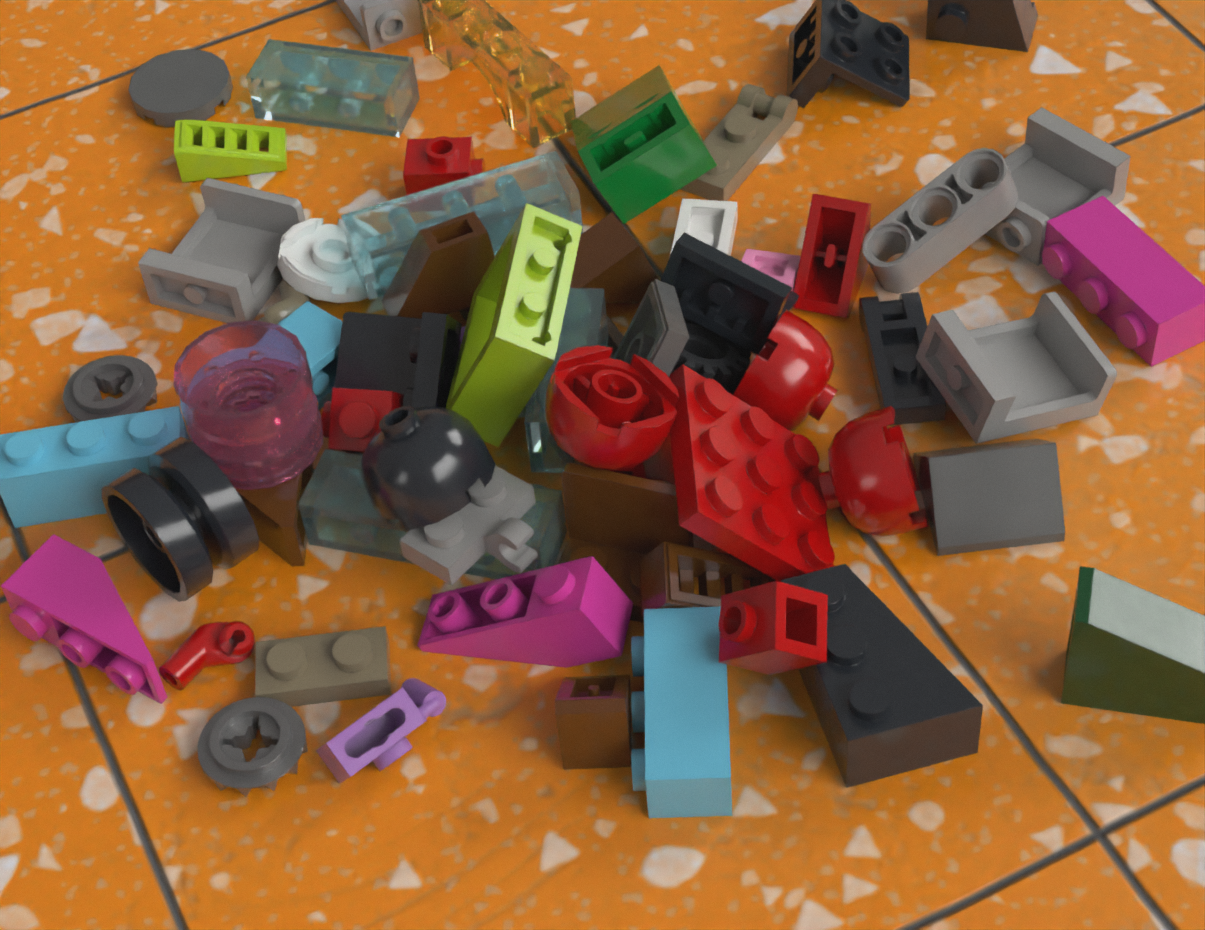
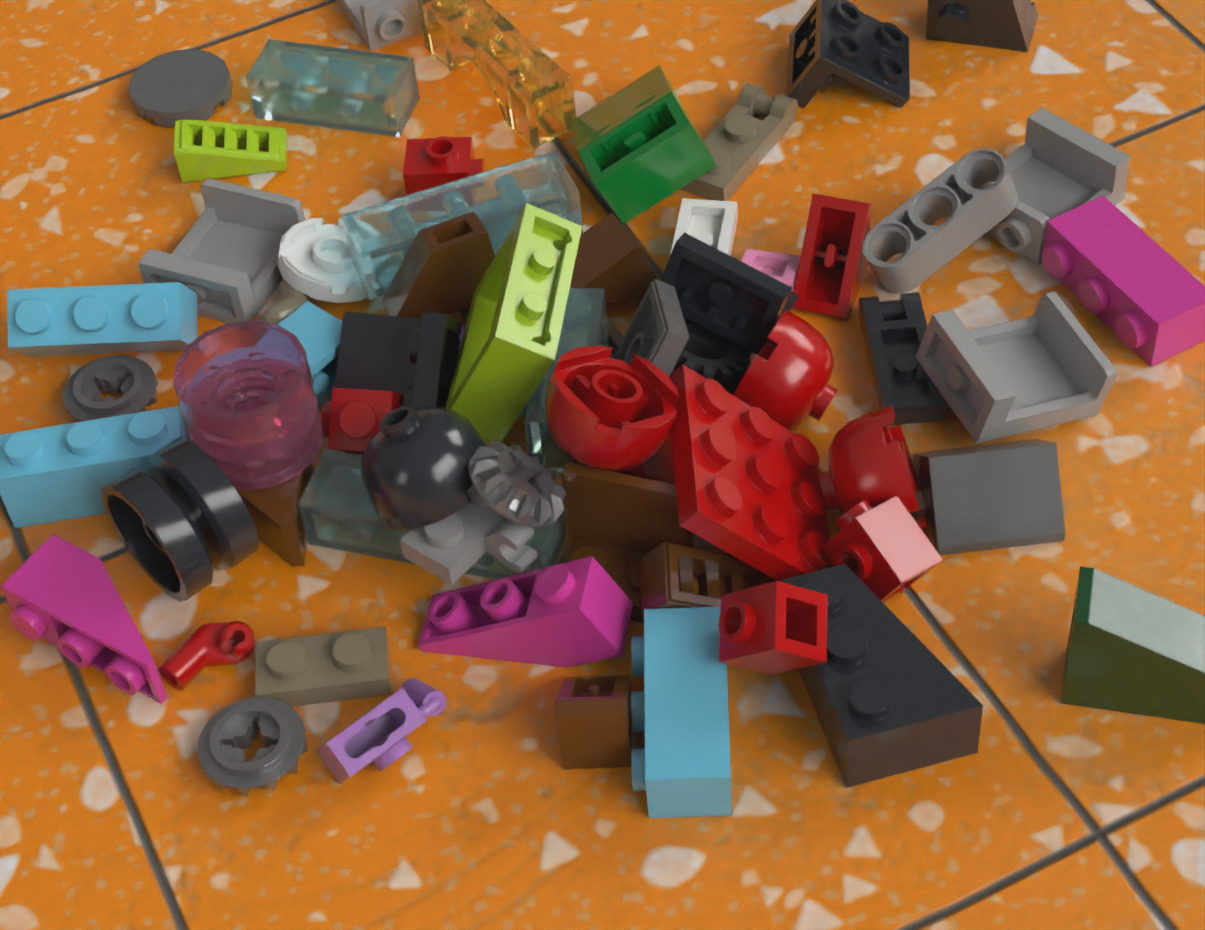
none -> medium azure brick [7,282,198,357]
none -> flat silver gear [468,440,567,527]
none -> brick [821,496,943,603]

